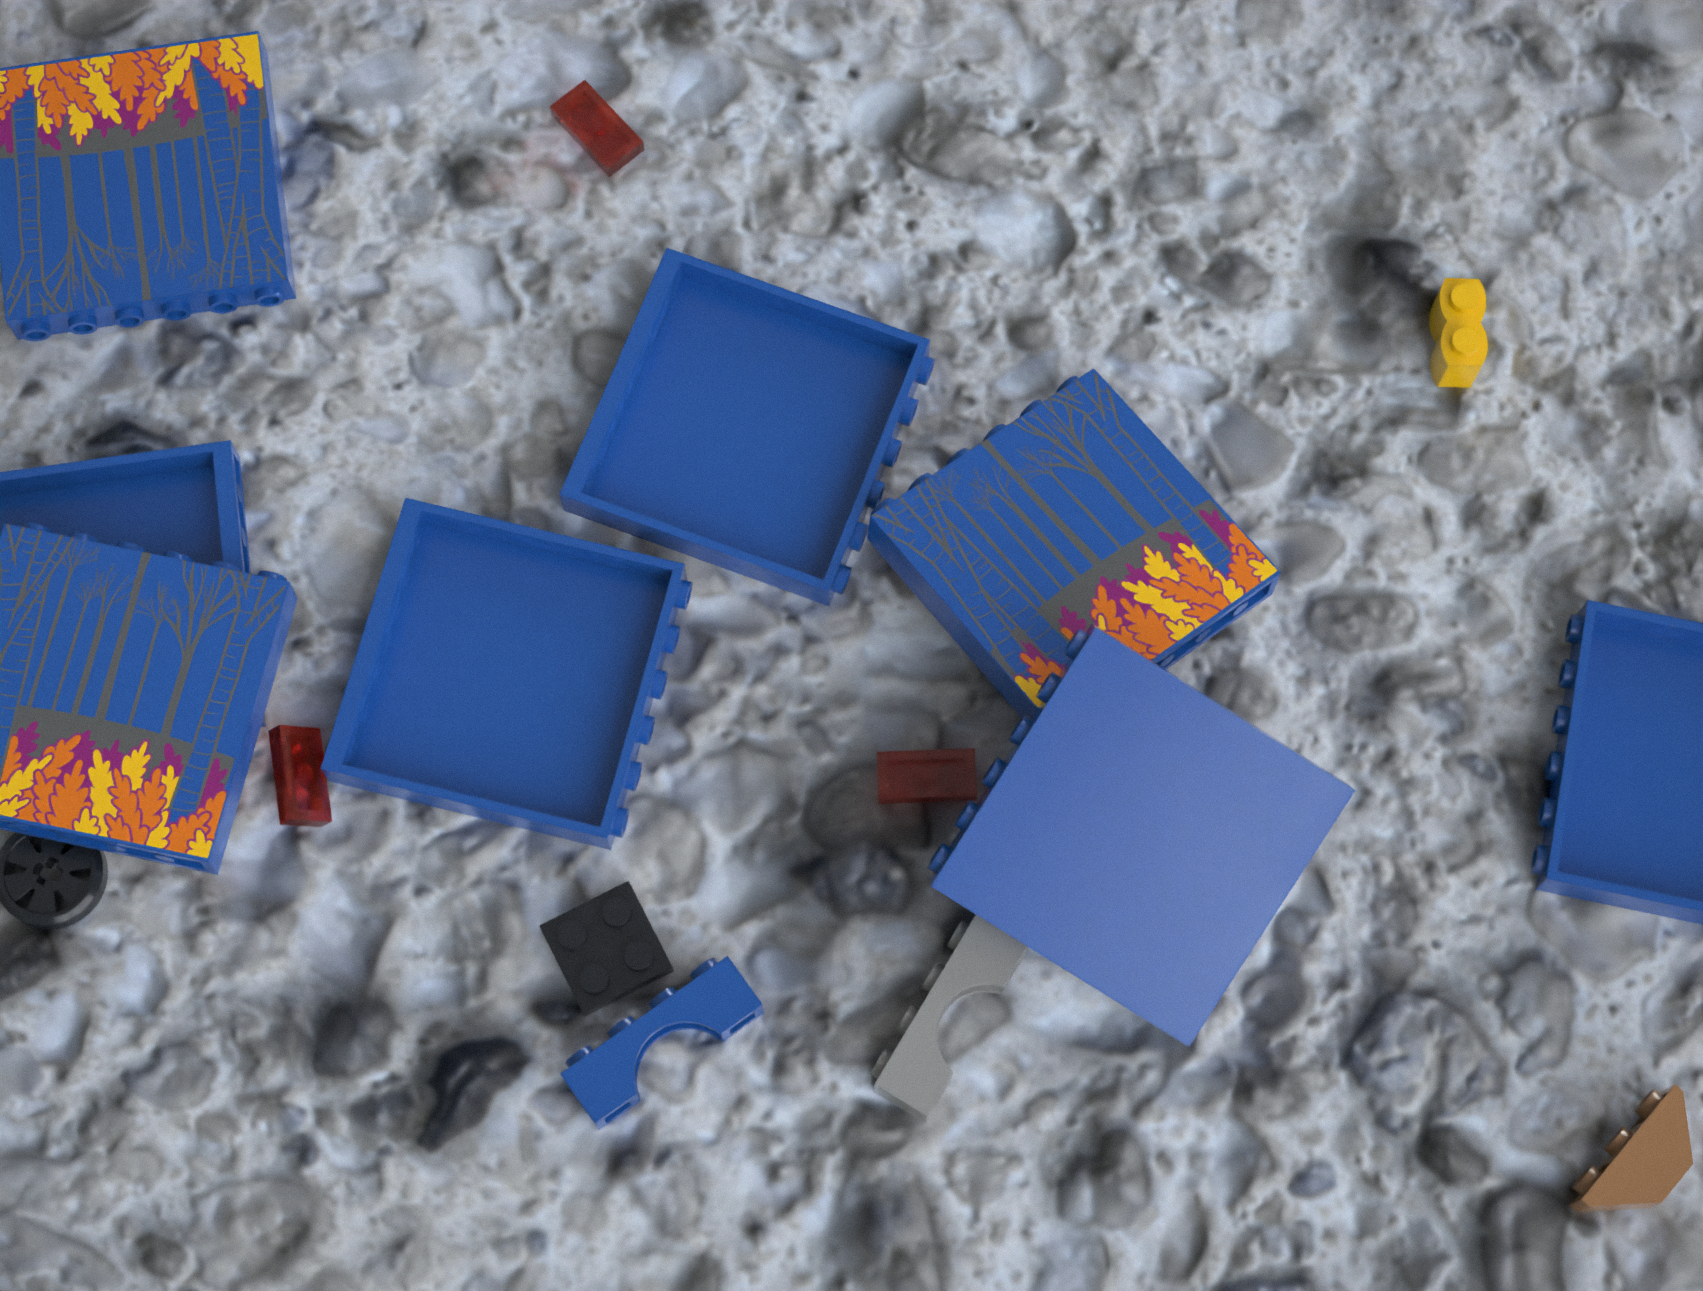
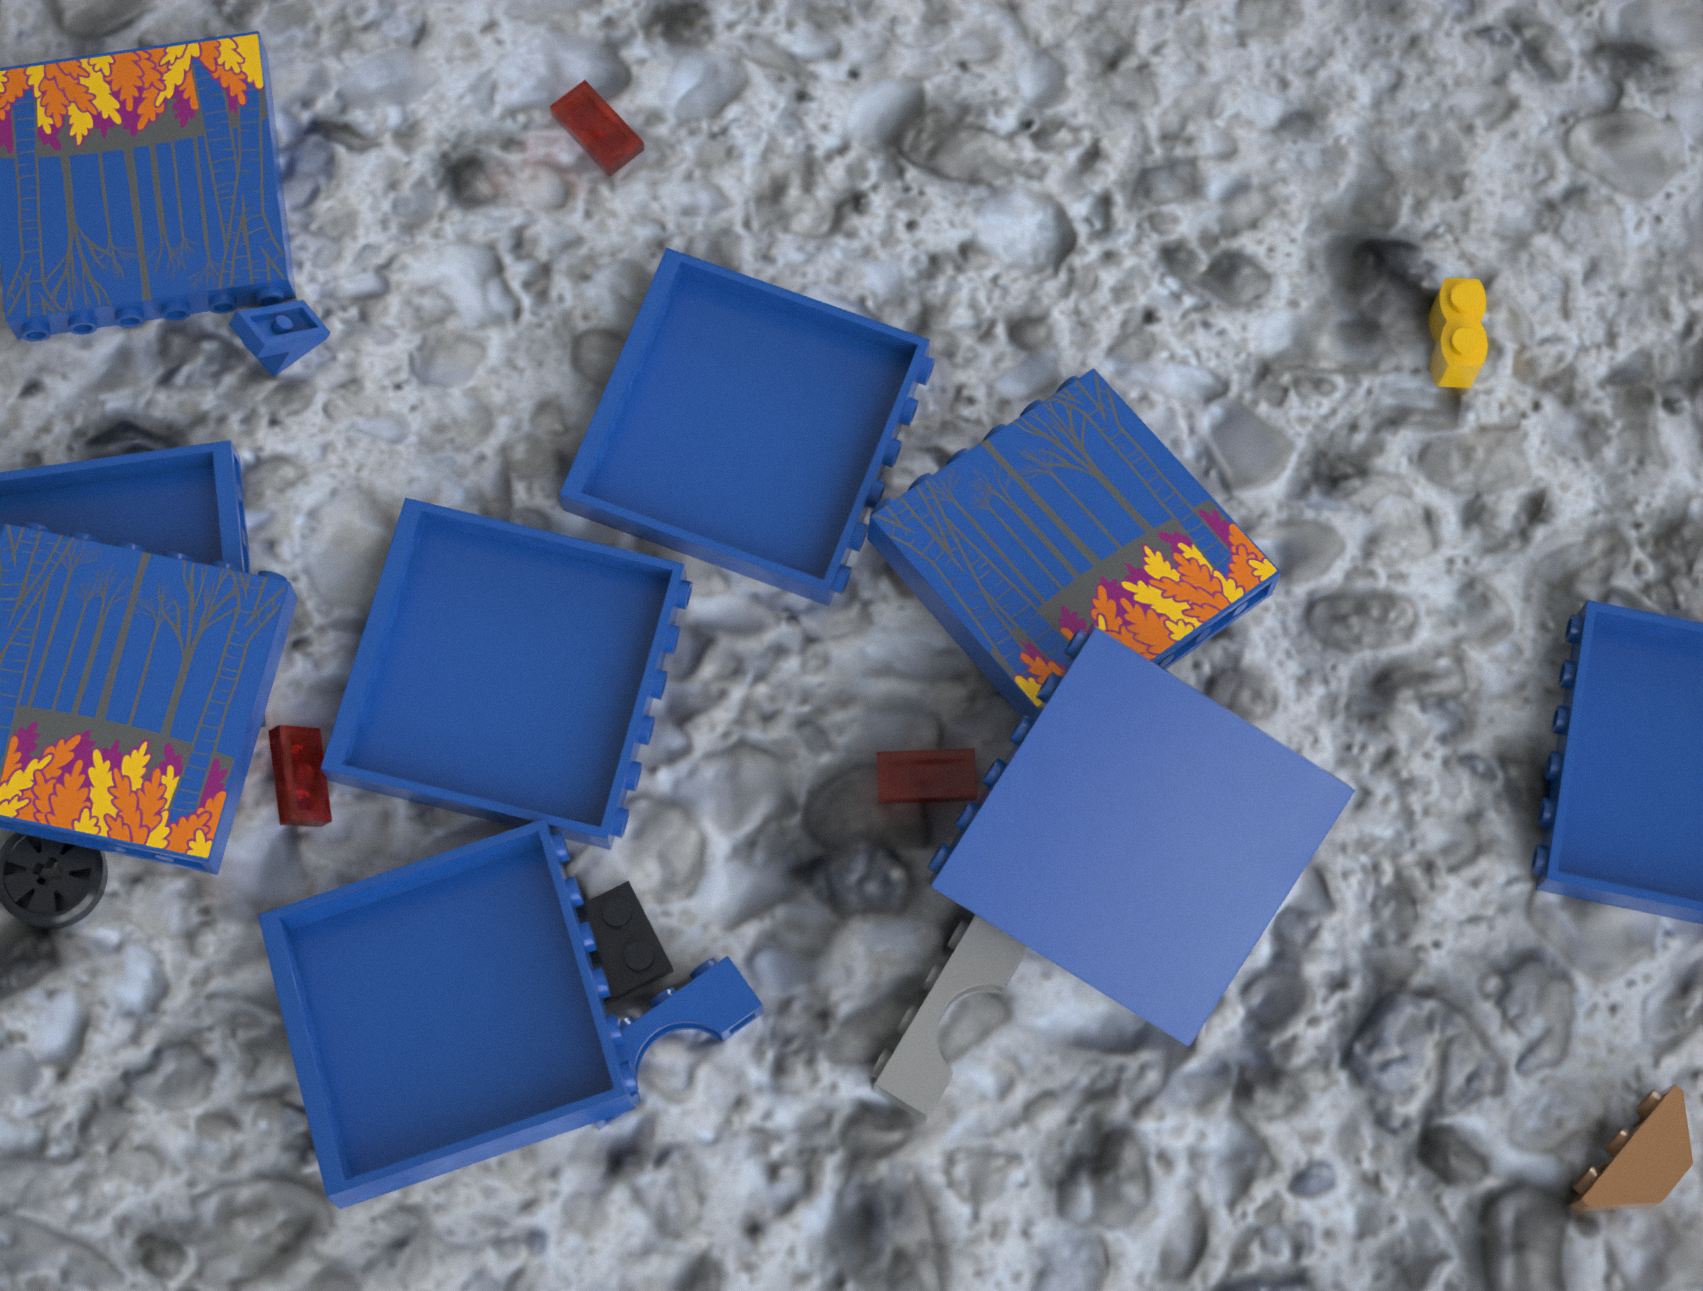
none -> blue slope [229,300,331,376]
none -> blue panel [258,818,639,1209]

